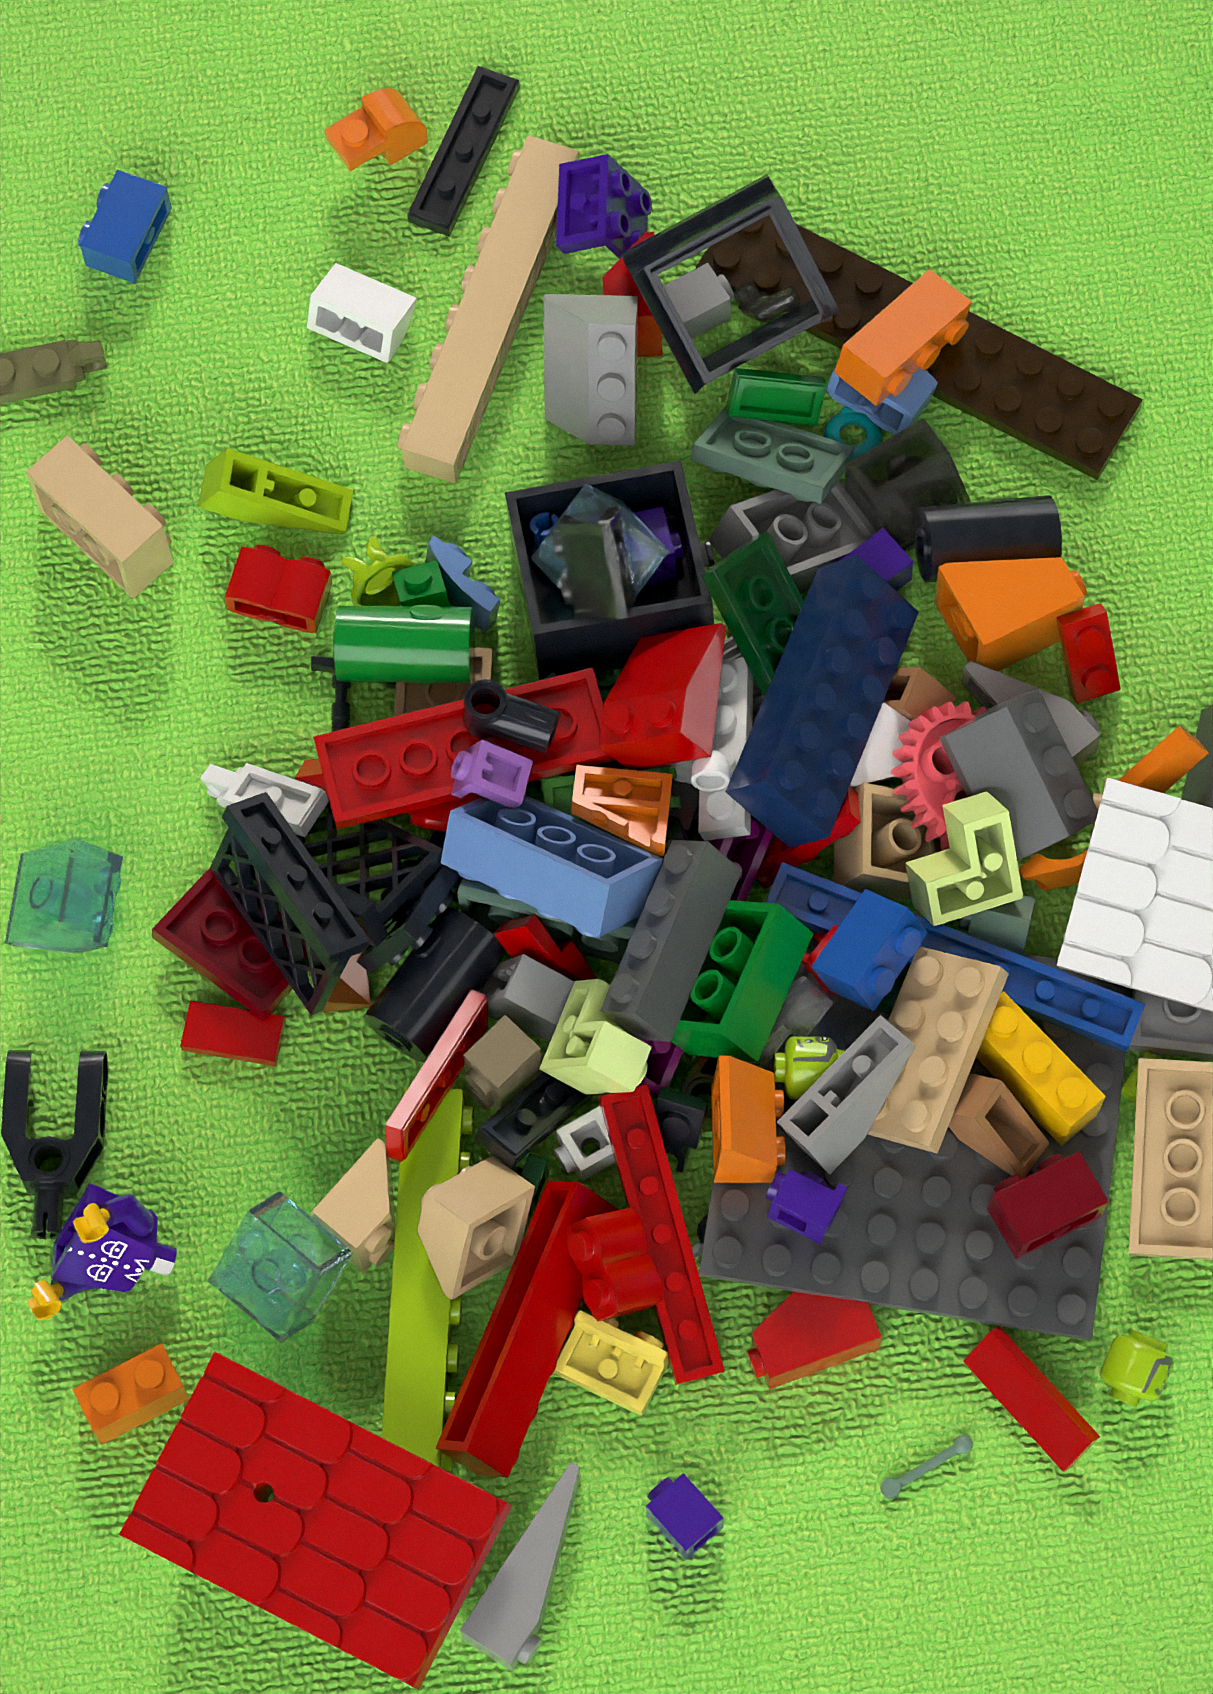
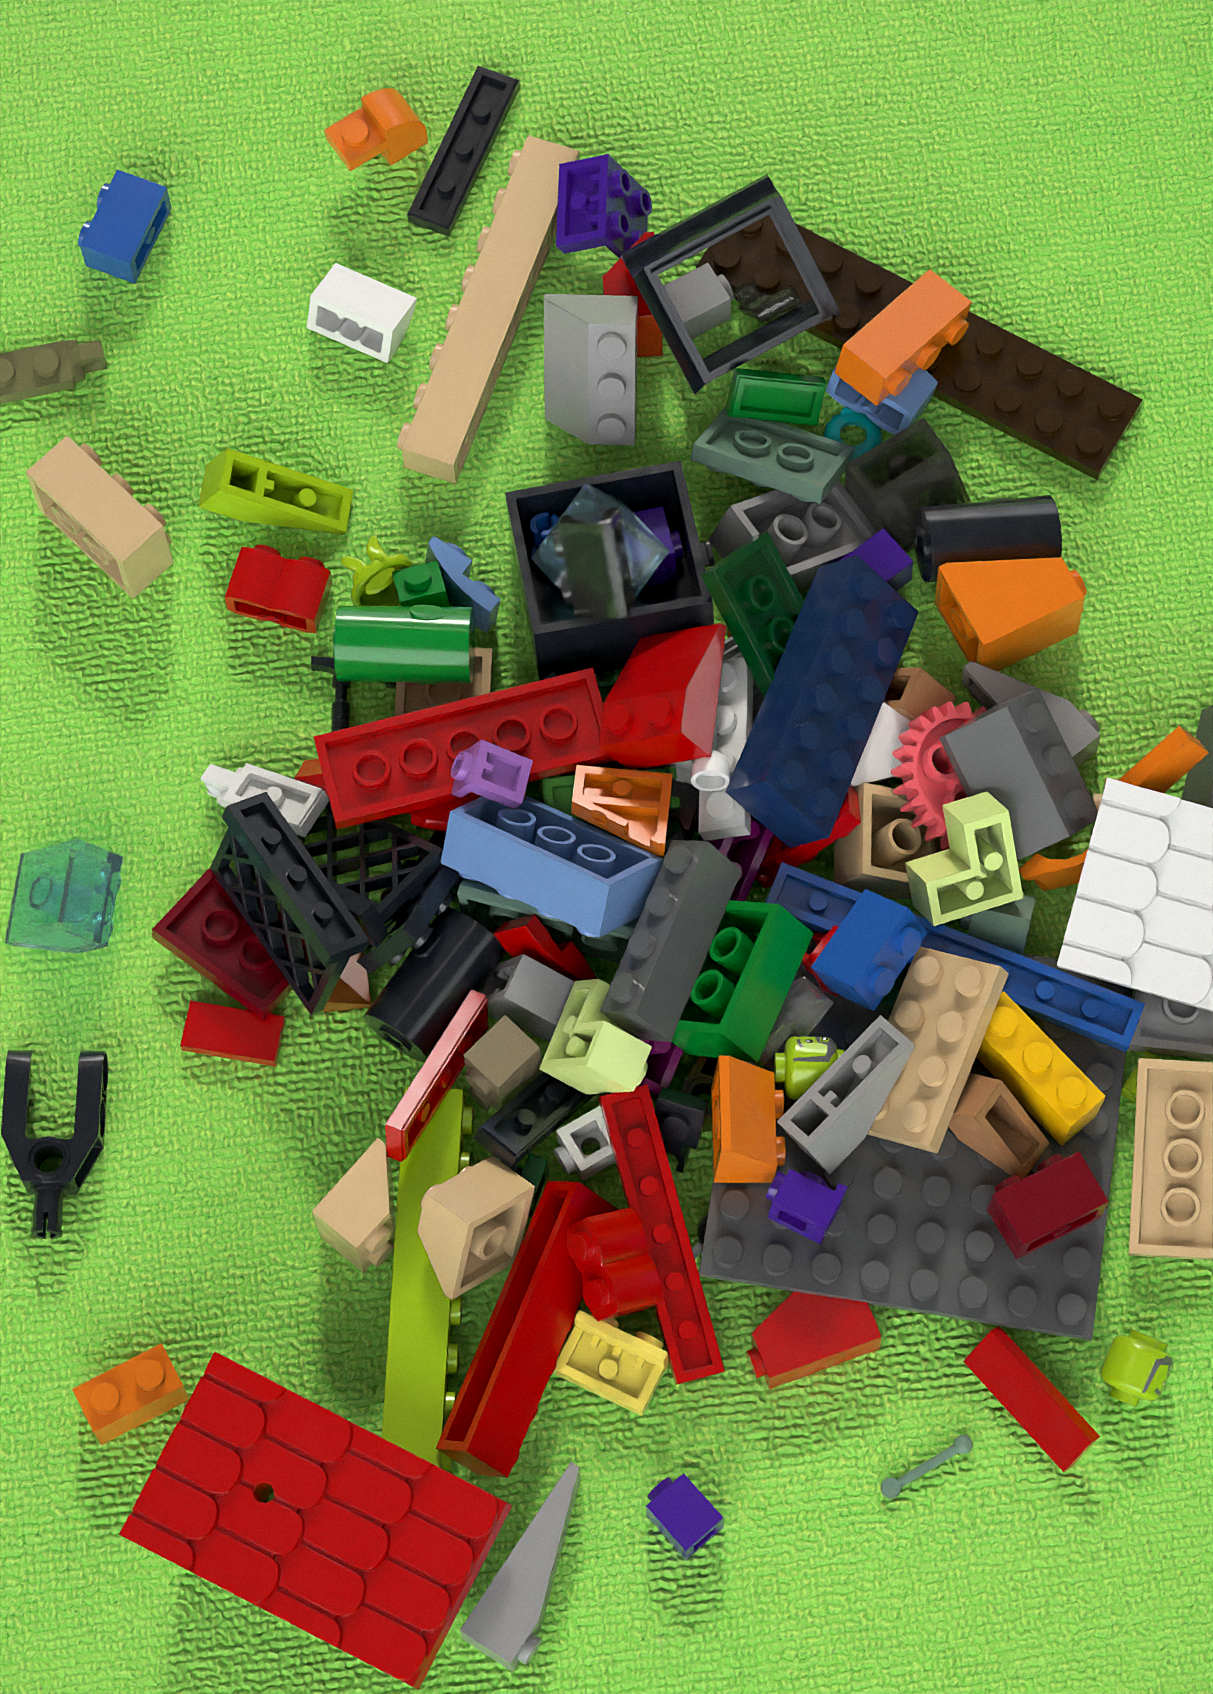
dark purple torso [28,1184,177,1321] -> none
clear light blue brick [208,1191,354,1343] -> none
black piece [463,679,561,754] -> none
red plate [1056,603,1121,704] -> none

